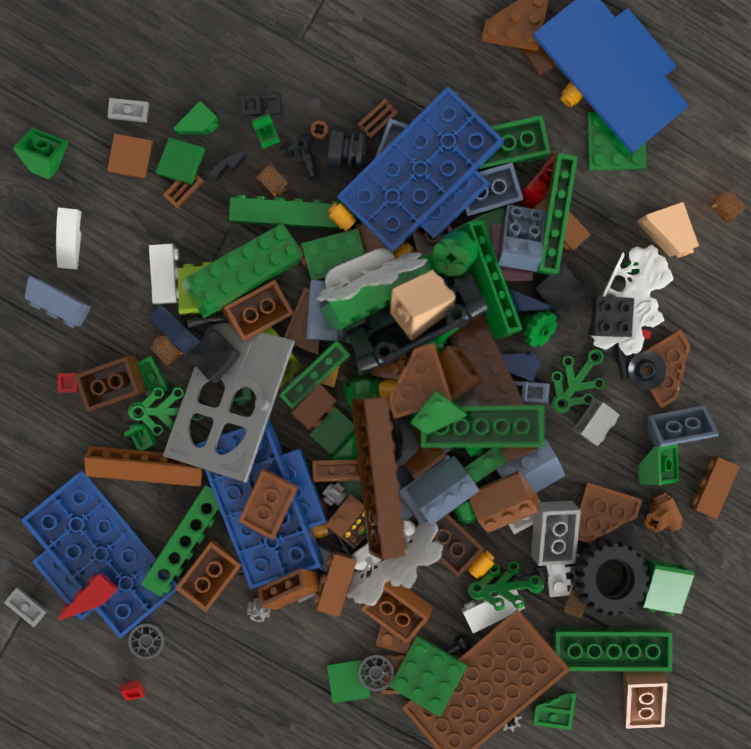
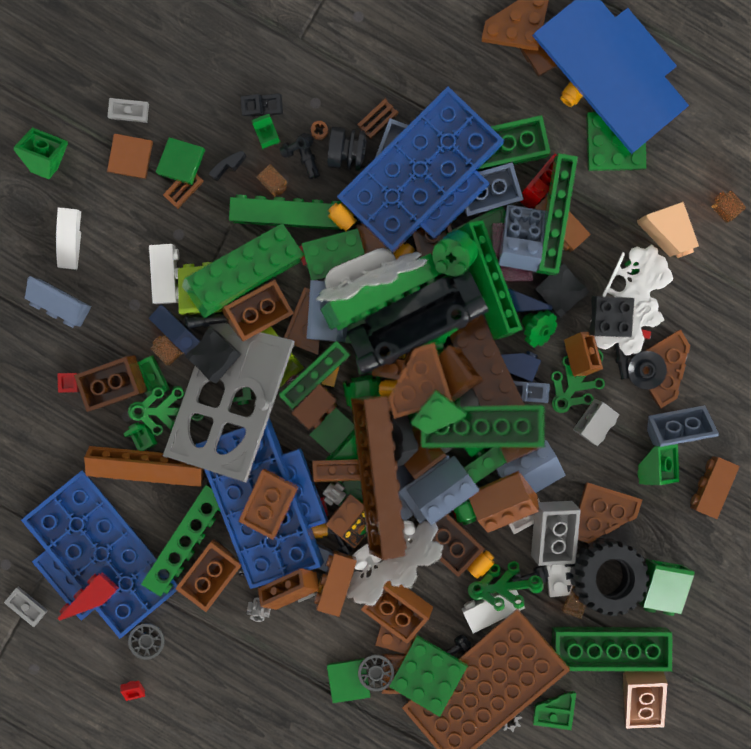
green slope [173,101,219,135] -> none
light nougat slope [390,270,455,341] -> none
dark orange piece [644,491,683,533] -> none
none -> dark orange brick [564,332,603,376]

